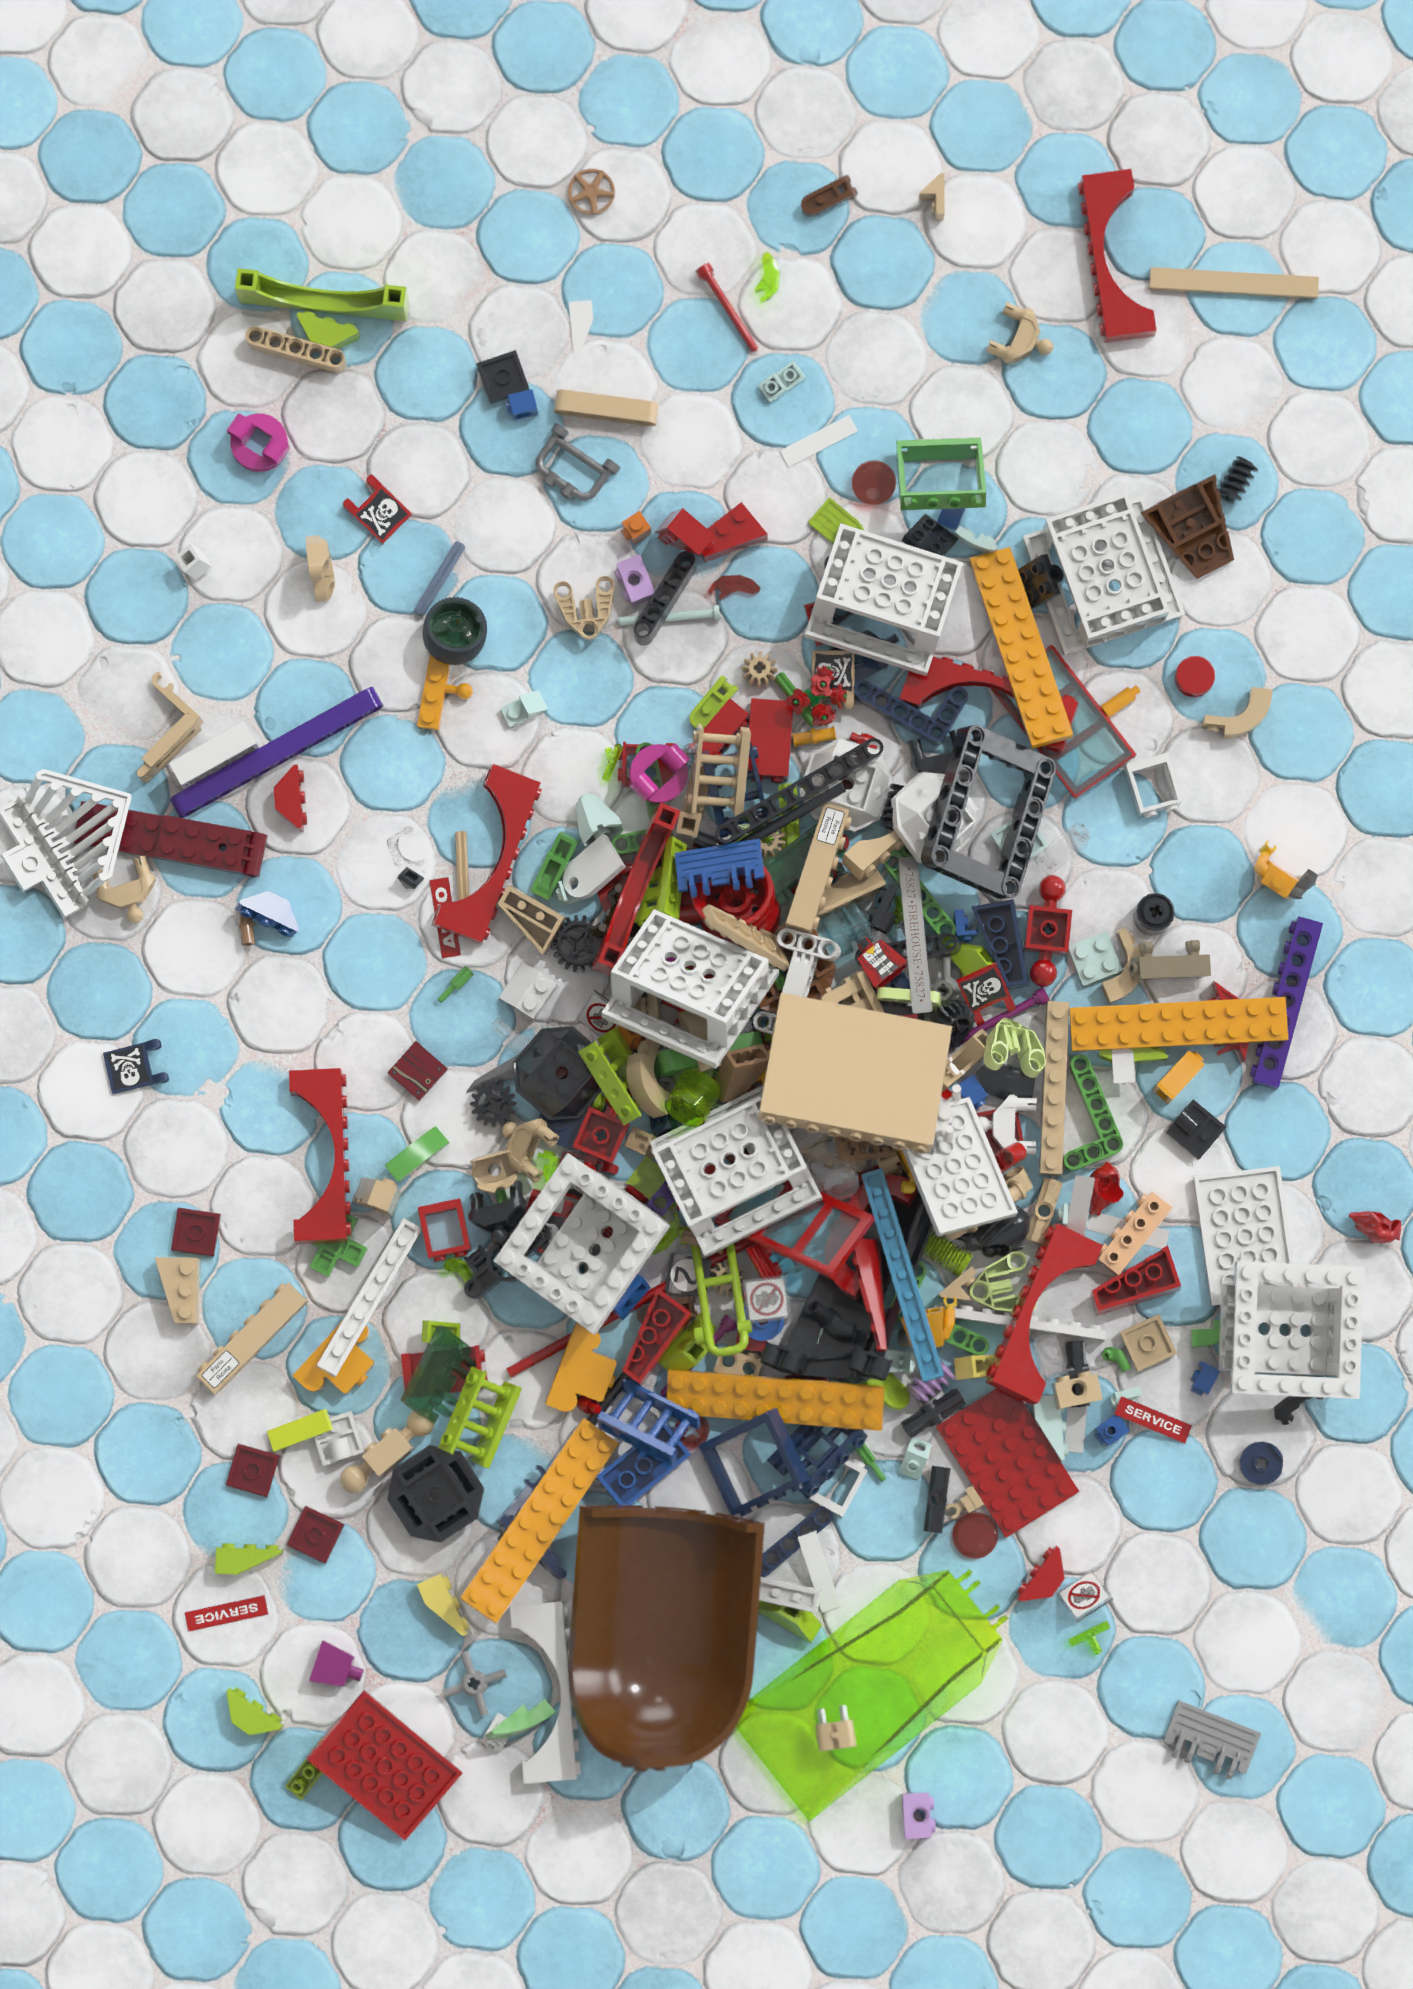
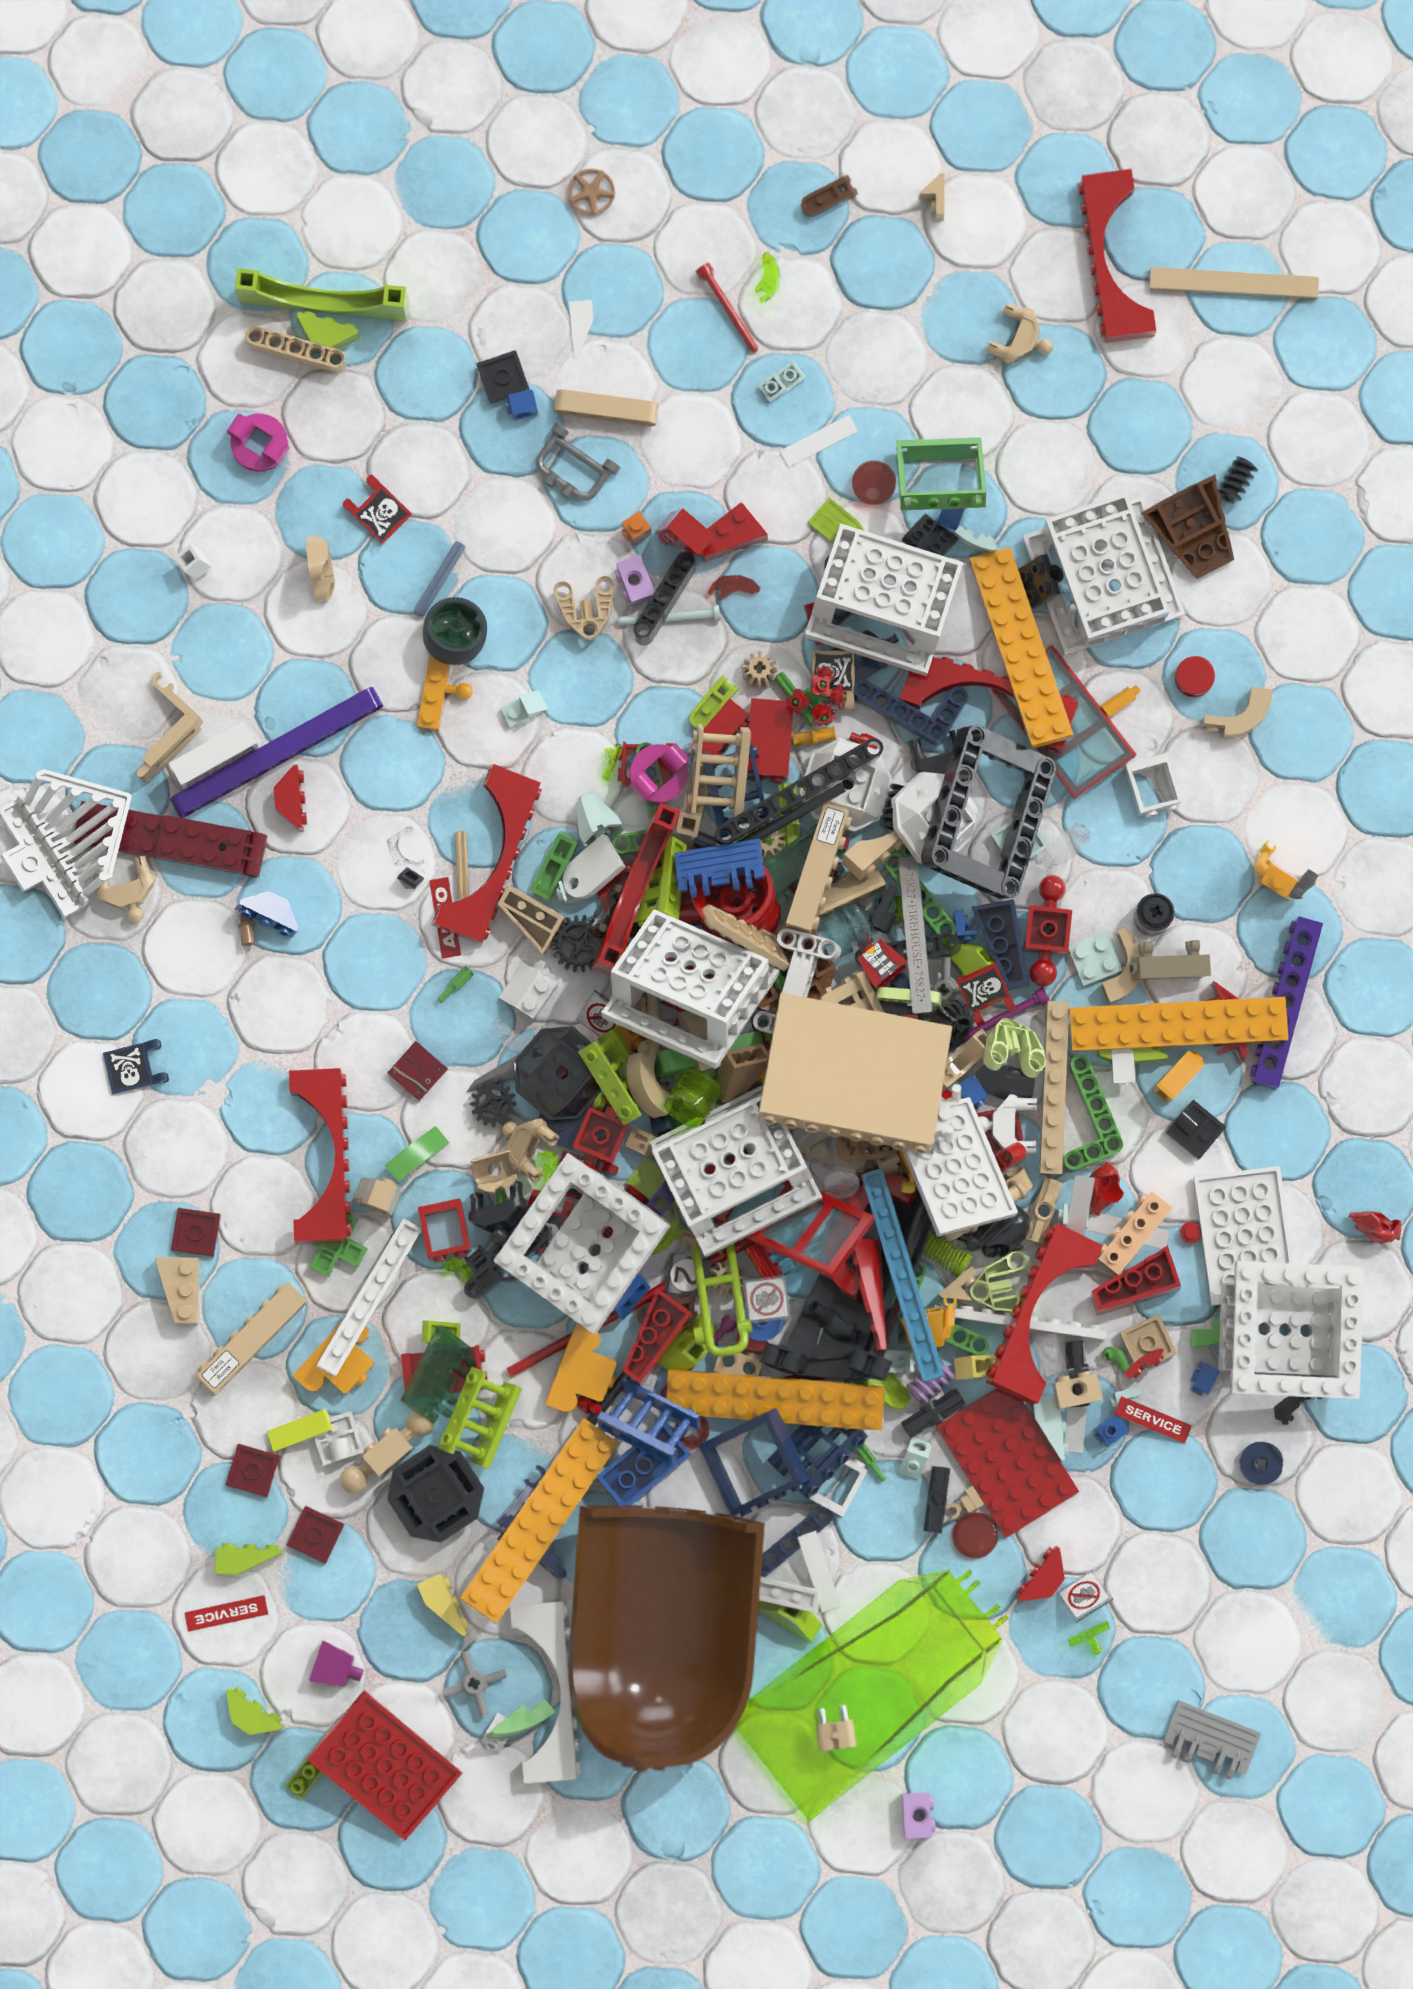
none -> red slope [1122,1348,1165,1380]
none -> red plate [1180,1222,1202,1244]

